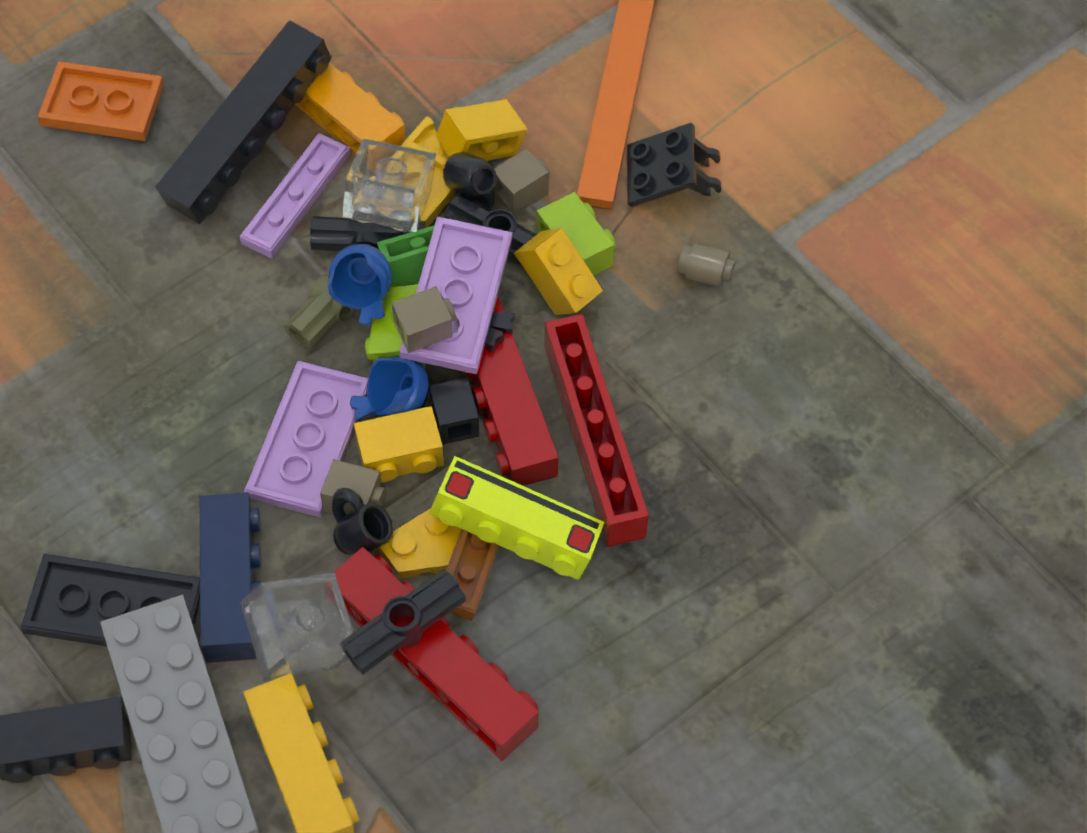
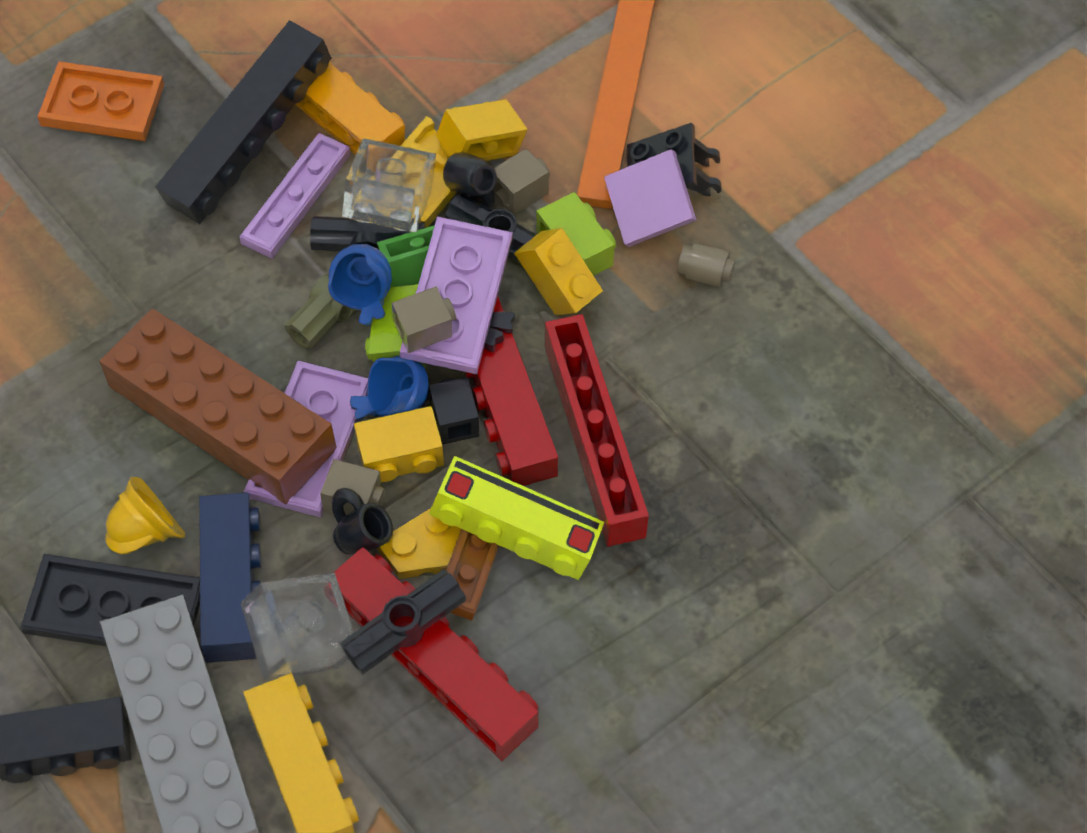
none -> dark orange brick [99,308,337,505]
none -> yellow piece [105,477,185,554]
none -> lavender tile [604,149,697,247]

